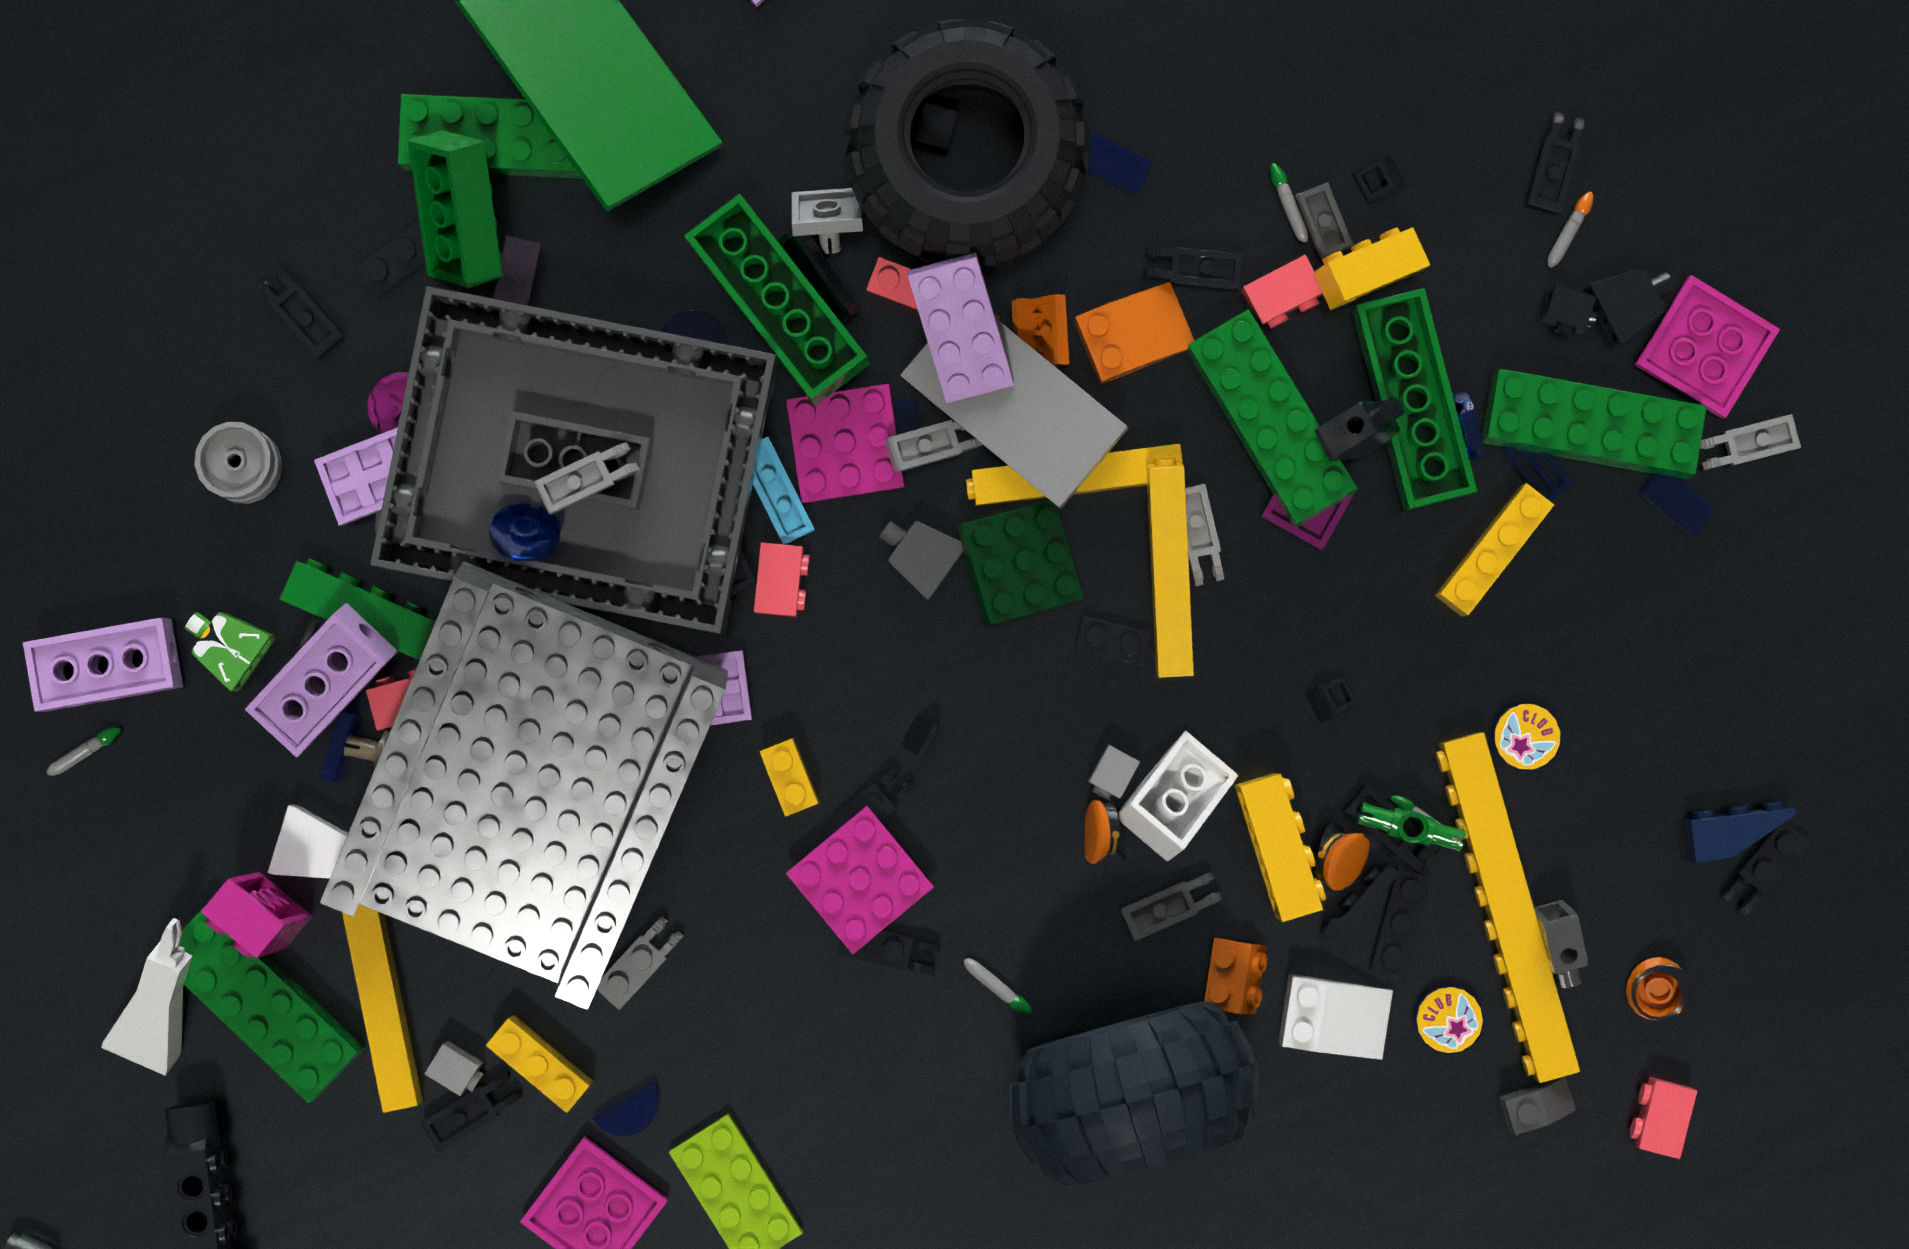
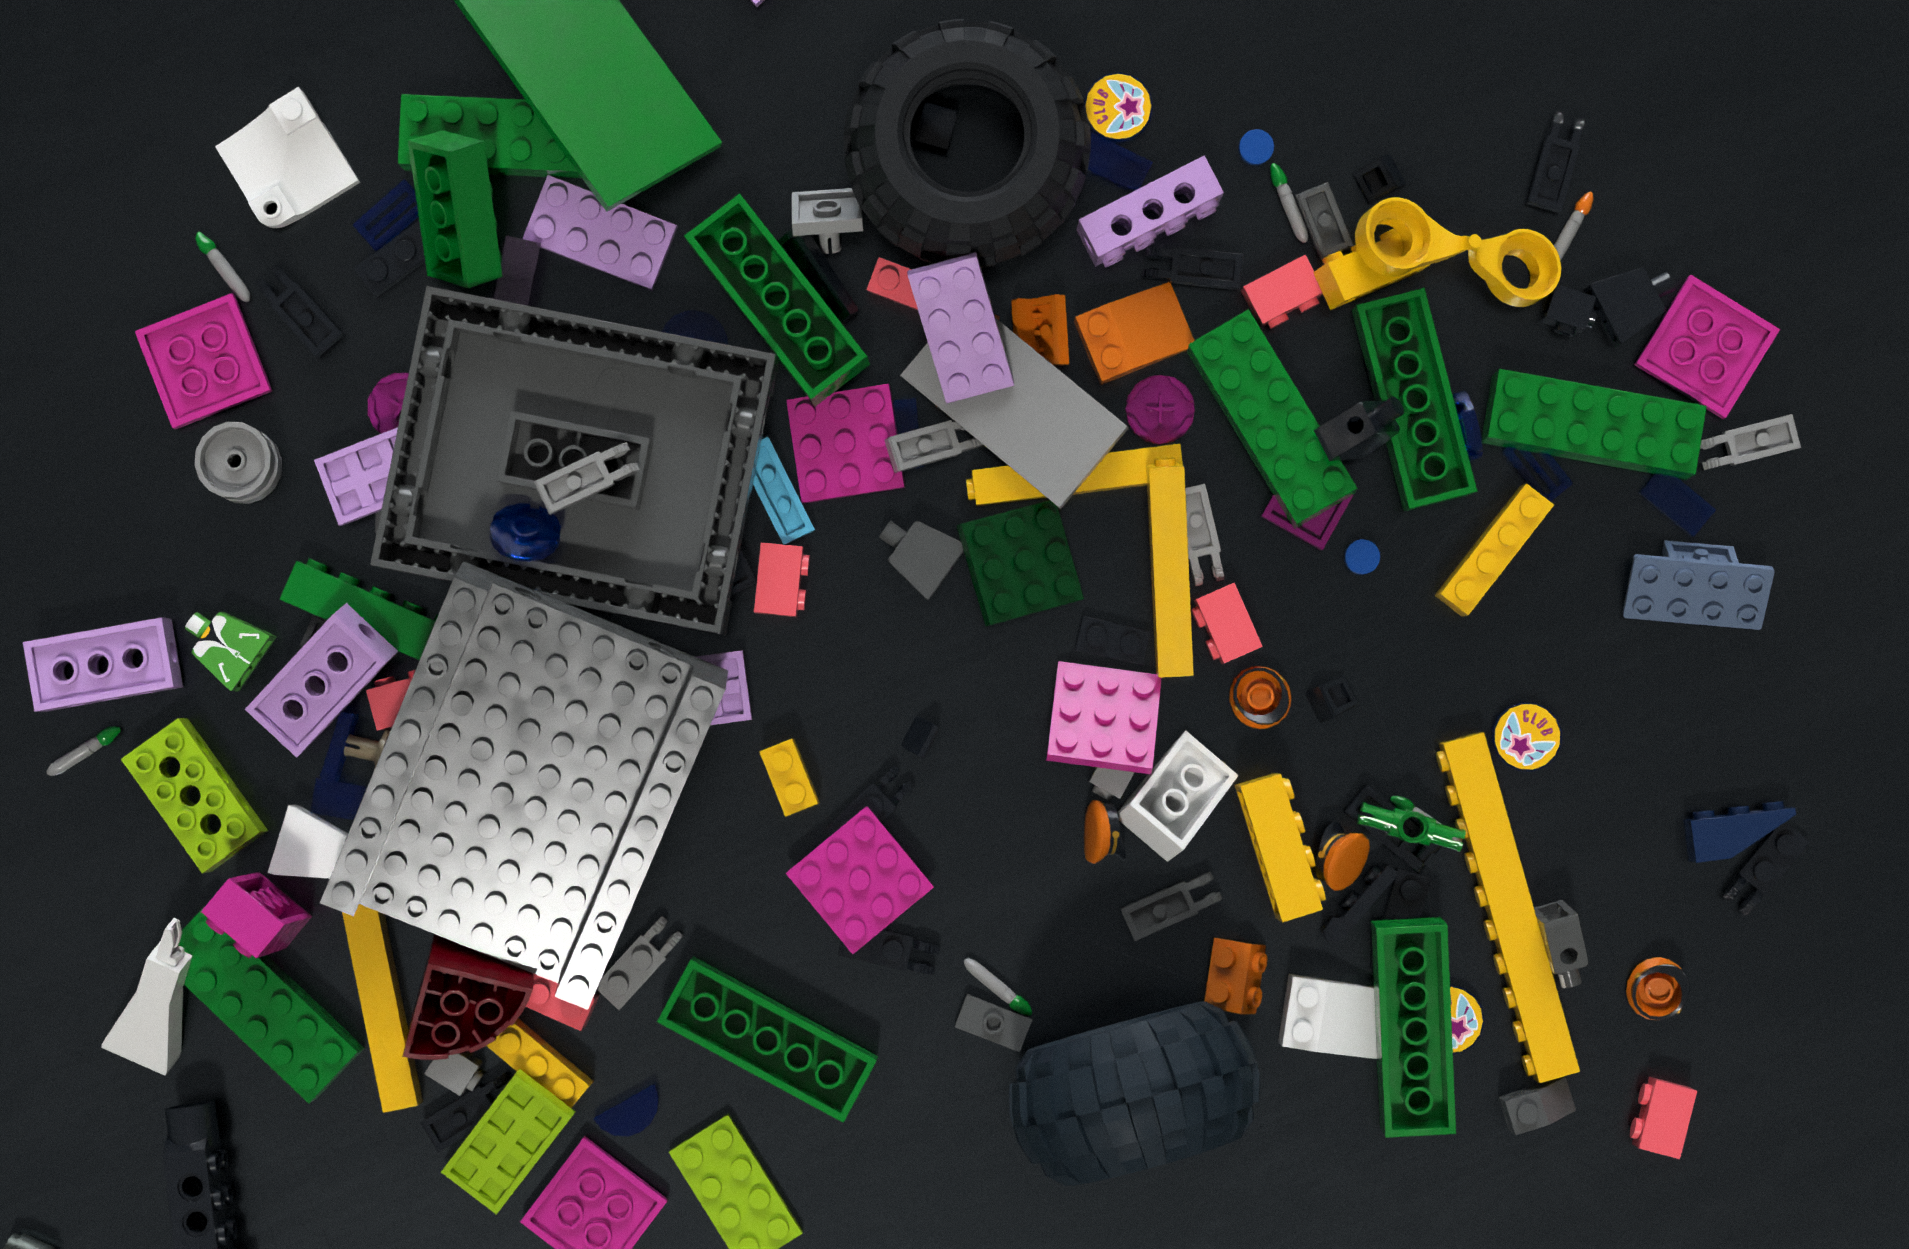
none -> lime brick [121,718,268,874]
none -> dark pink plate [135,293,272,430]
none -> light grey piece [195,232,250,302]
none -> white slope [215,87,360,228]
none -> clear blue tile [310,778,368,820]
none -> clear blue tile [353,179,419,251]
none -> dark red brick [402,934,534,1060]
none -> lime plate [441,1069,576,1215]
none -> lavender plate [522,175,678,291]
none -> coral brick [526,973,600,1031]
none -> green brick [657,957,878,1123]
none -> dark grey plate [955,994,1032,1052]
none -> plate [1046,661,1162,774]
none -> lavender brick [1076,155,1224,268]
none -> tile [1084,72,1153,143]
none -> magenta tile [1125,375,1195,445]
none -> coral brick [1191,582,1263,664]
none -> orange piece [1230,666,1291,729]
none -> blue tile [1238,129,1274,165]
none -> blue tile [1344,539,1380,575]
none -> yellow piece [1355,197,1561,307]
none -> green brick [1371,917,1456,1138]
none -> sand blue bracket [1622,540,1775,630]

